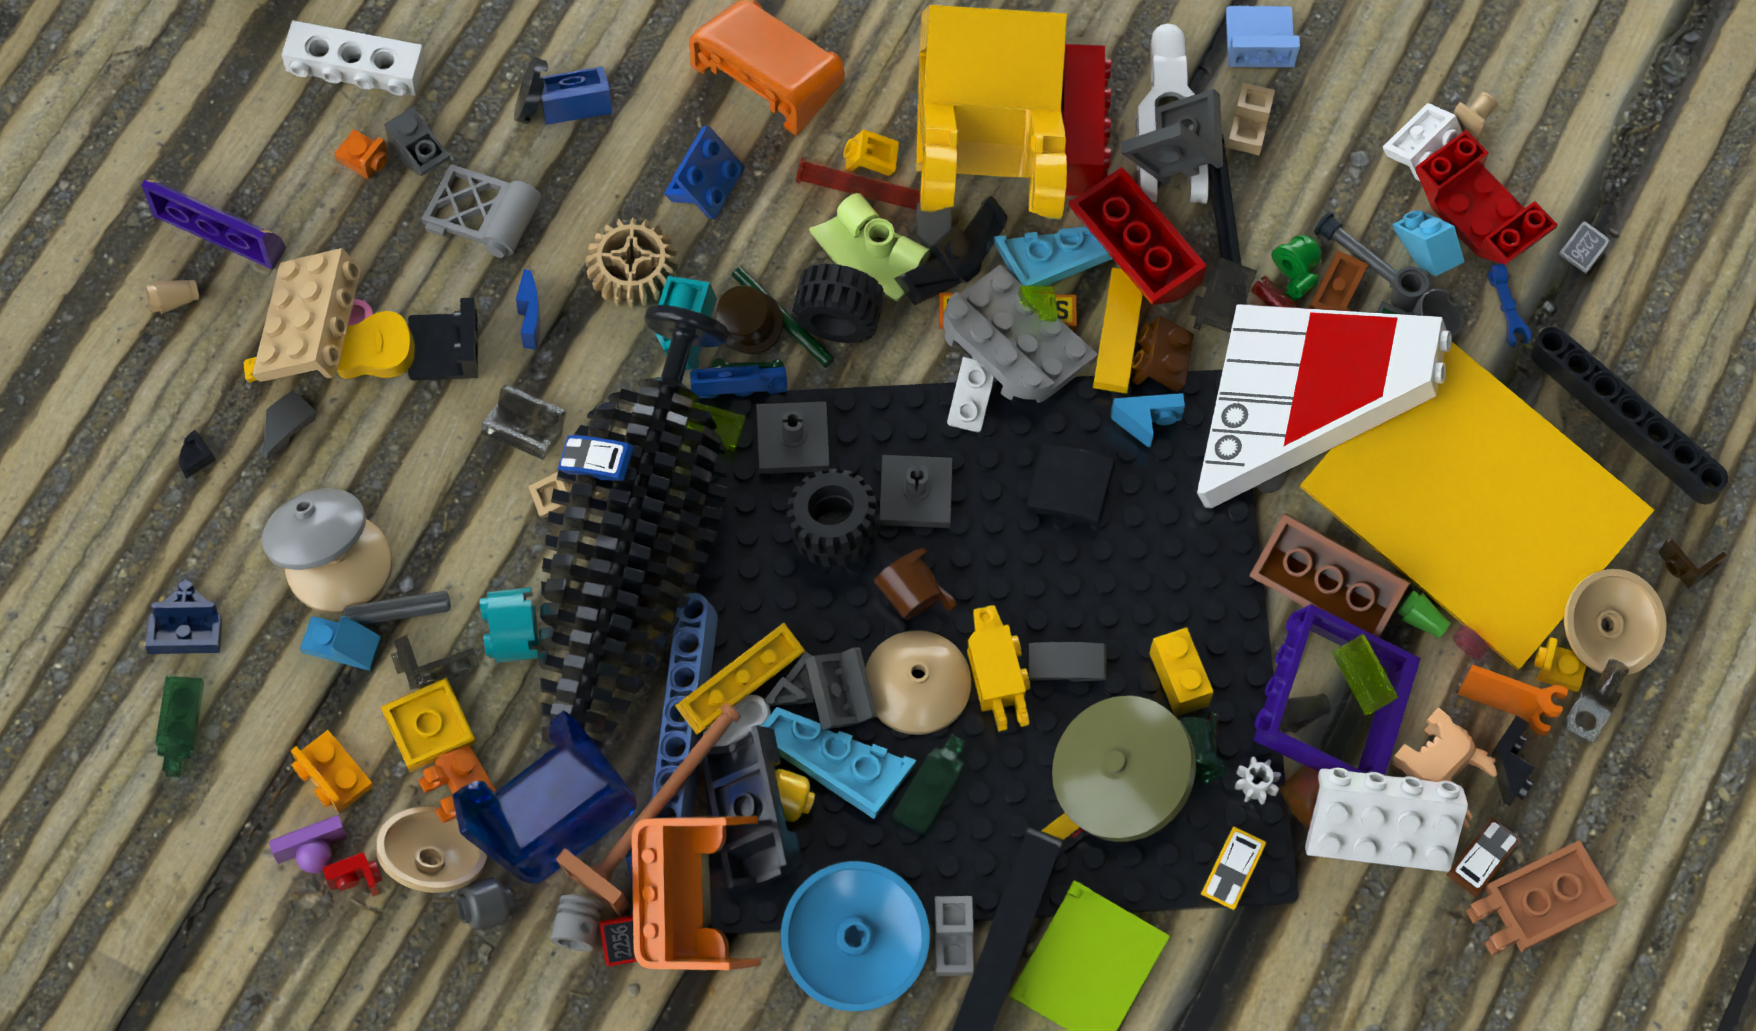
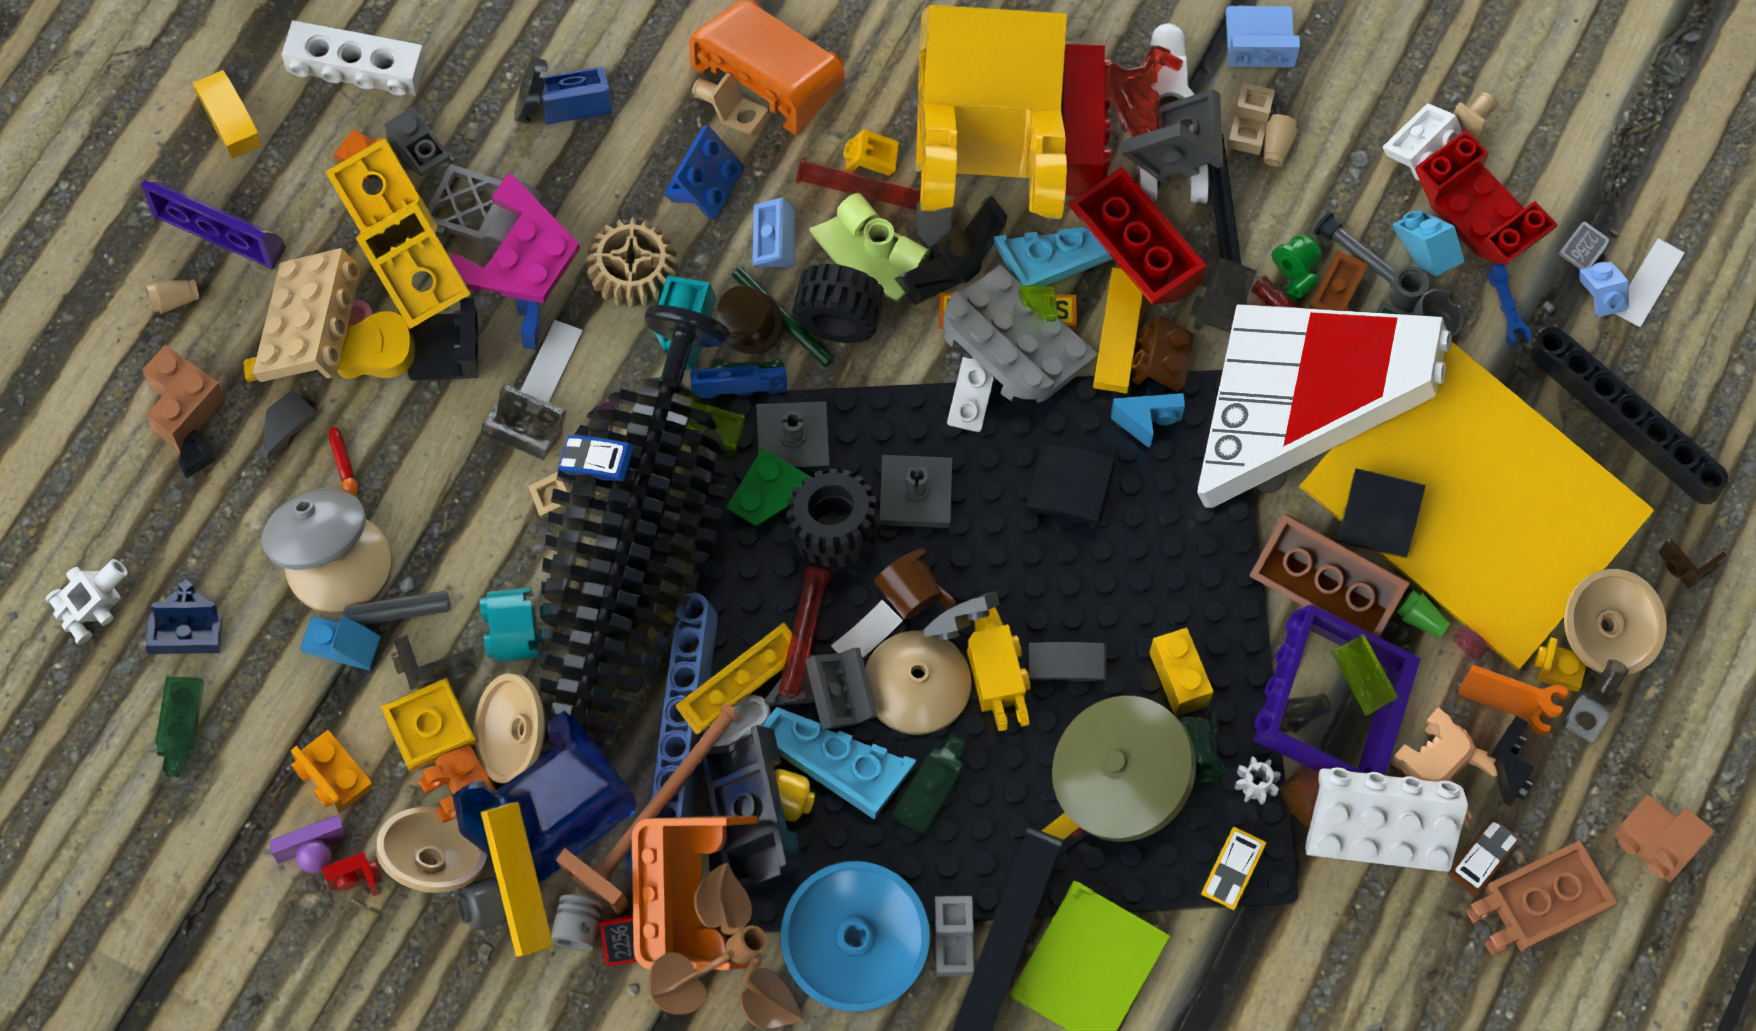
none -> white piece [45,559,128,645]
none -> nougat brick [142,345,225,451]
none -> yellow slope [192,70,262,159]
none -> yellow bracket [325,137,471,329]
none -> red piece [329,426,358,498]
none -> dark pink wing [450,173,580,303]
none -> tan dish [474,673,546,783]
none -> yellow tile [481,802,554,956]
none -> white sticker [514,320,583,415]
none -> medium nougat plant [648,863,803,1030]
none -> tan bracket [692,73,769,135]
none -> green wing [726,448,812,527]
none -> light blue slope [753,197,796,268]
none -> clear red axle [779,566,831,699]
none -> white sticker [831,600,903,657]
none -> slope [923,591,1000,641]
none -> clear red animal [1105,45,1183,137]
none -> tan cone [1263,114,1298,167]
none -> black slope [1336,468,1425,558]
none -> light blue bracket [1579,261,1629,317]
none -> nougat brick [1613,794,1715,883]
none -> white sticker [1614,238,1685,327]

